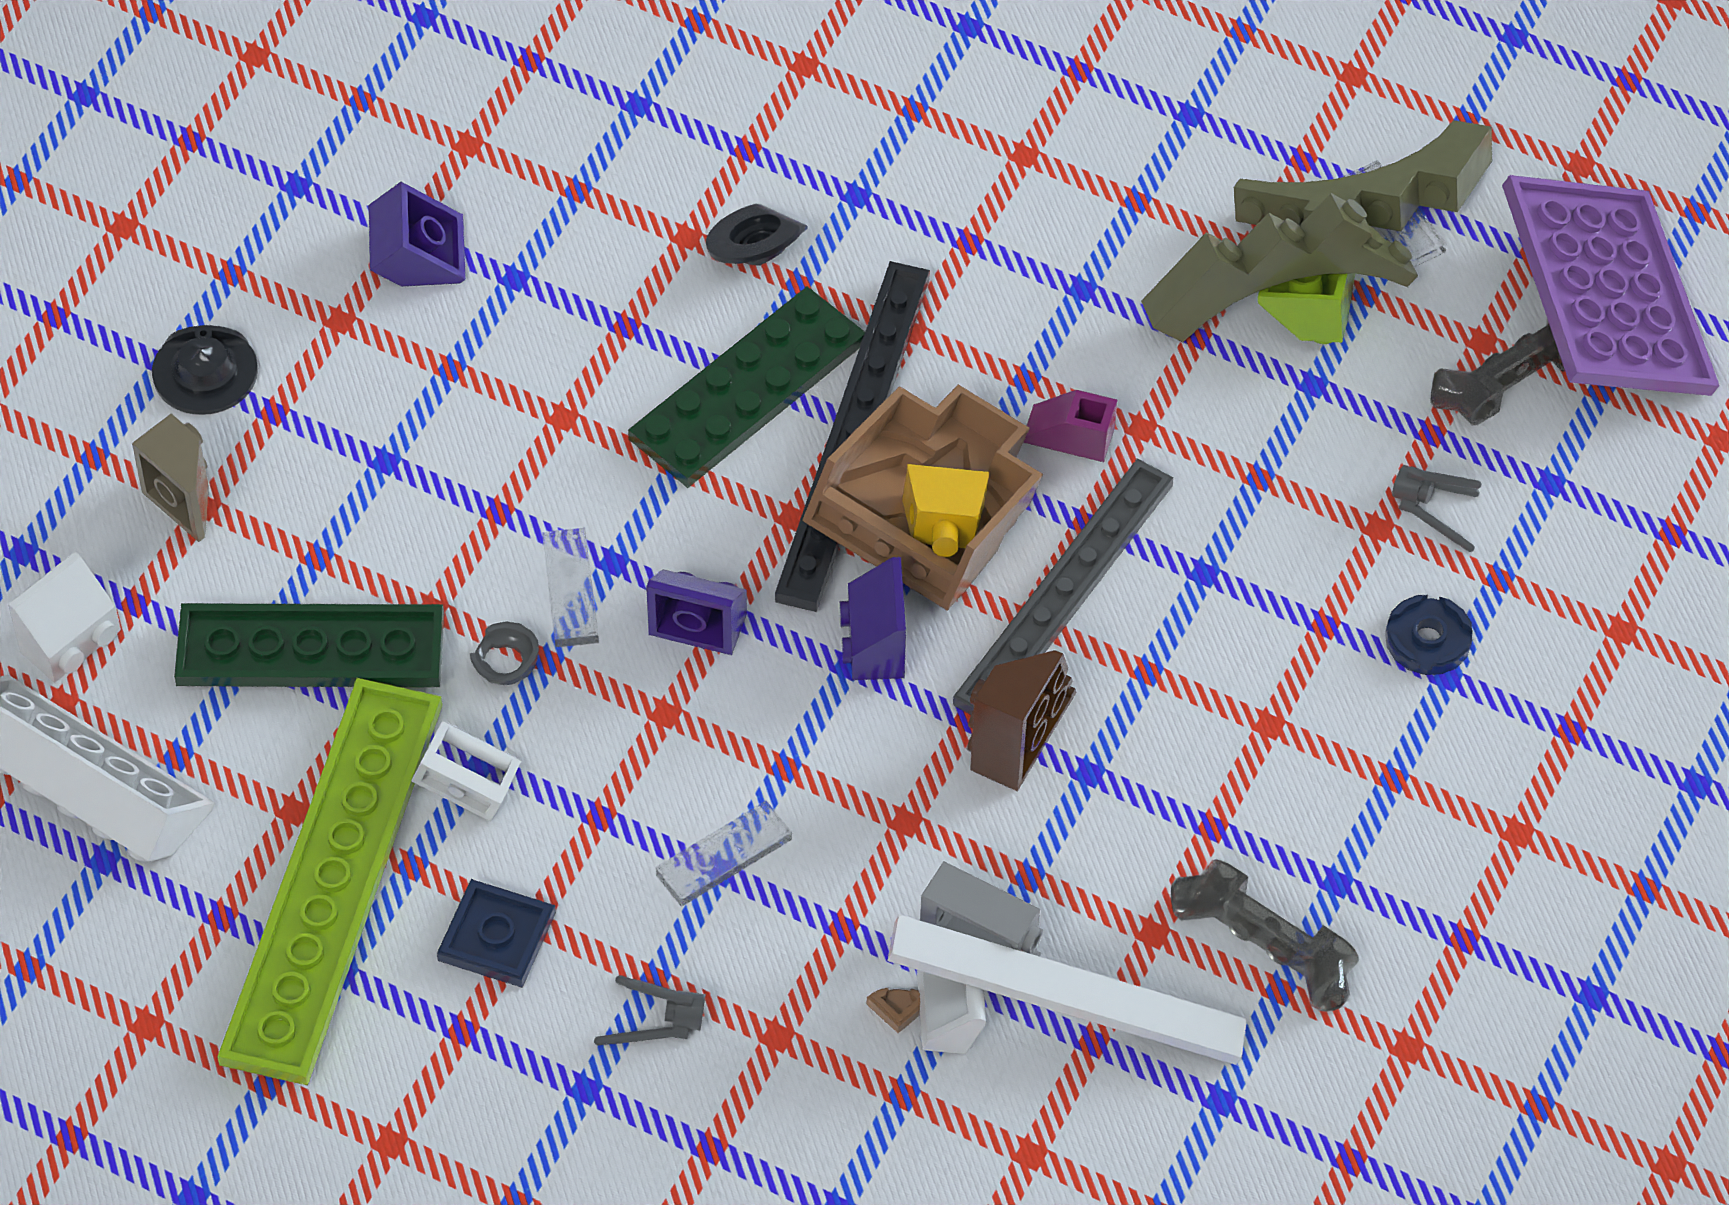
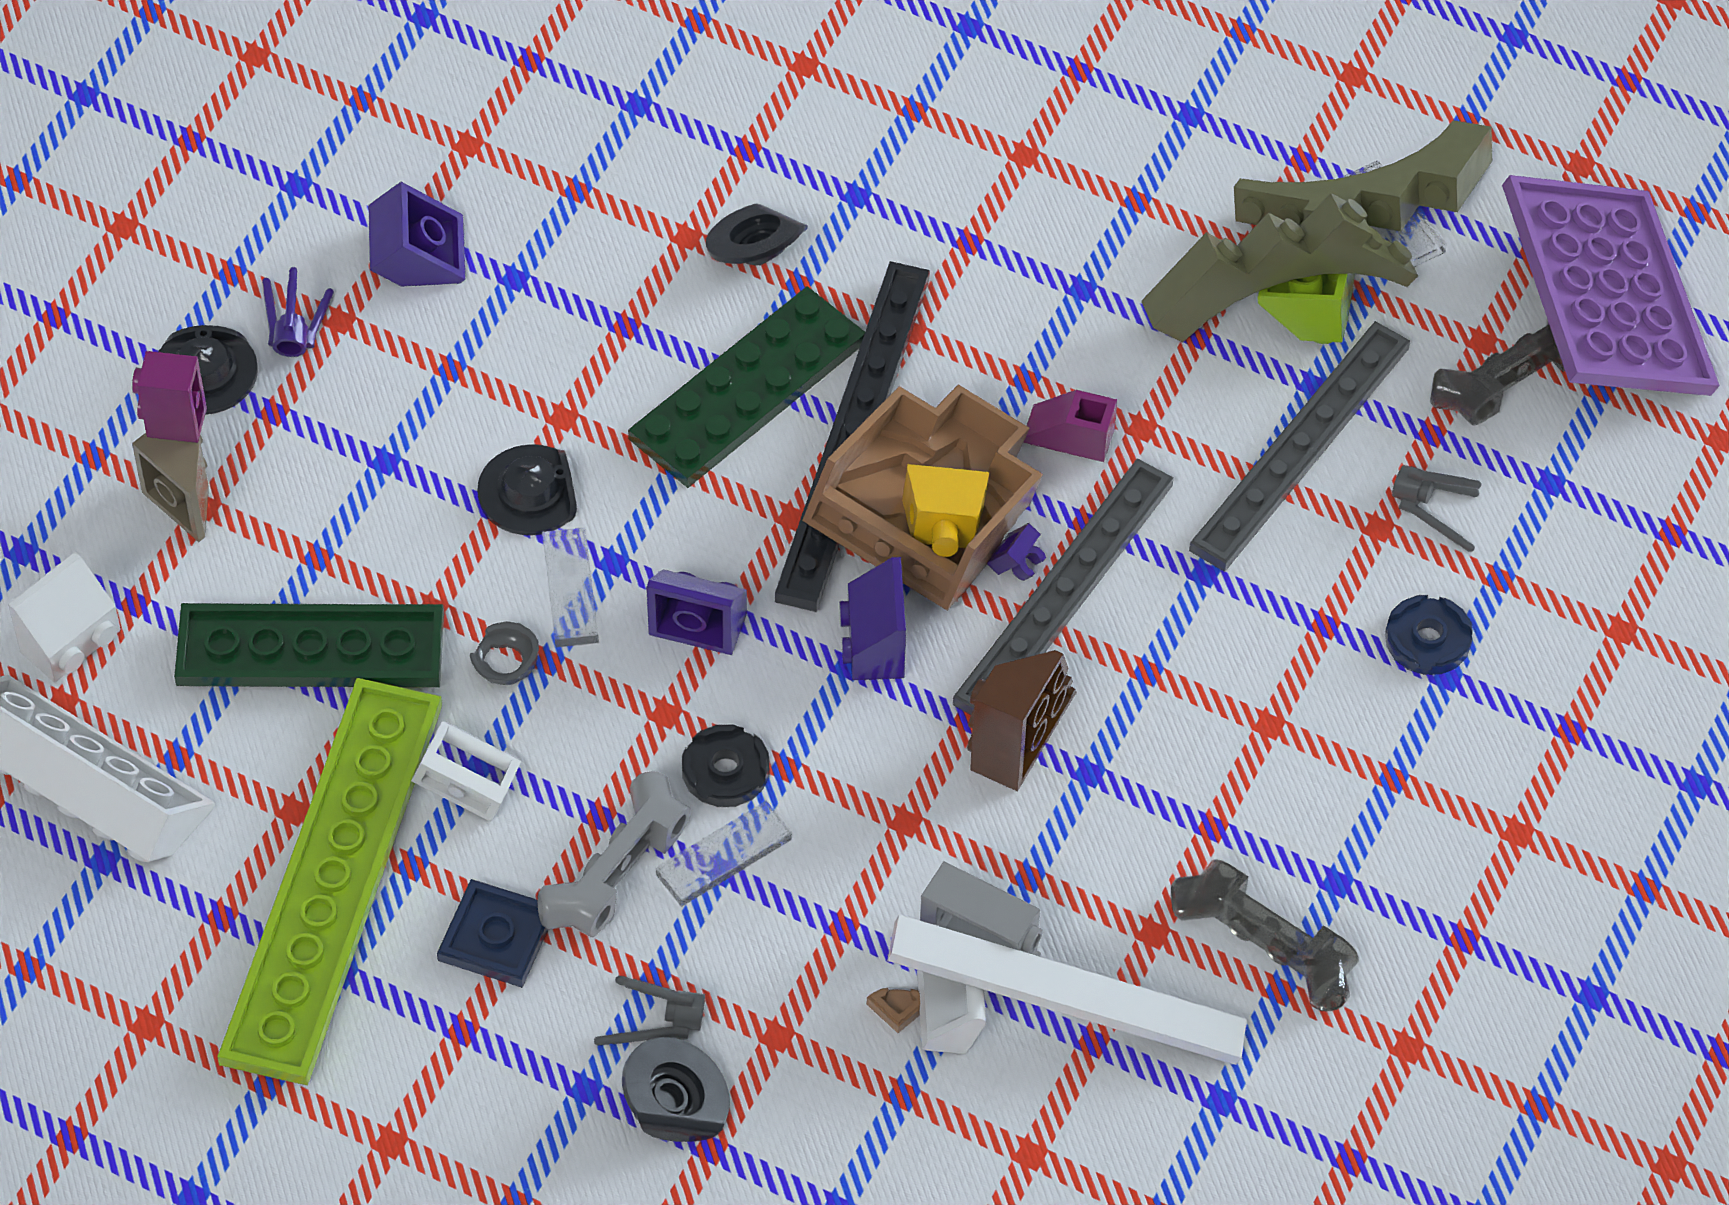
none -> magenta brick [132,351,207,443]
none -> dark purple plant [262,267,334,357]
none -> black hat [477,444,577,535]
none -> light grey plate [537,771,691,938]
none -> hat [622,1037,730,1142]
none -> black tile [682,725,769,807]
none -> dark purple tile [986,523,1046,581]
none -> dark grey tile [1189,321,1410,572]

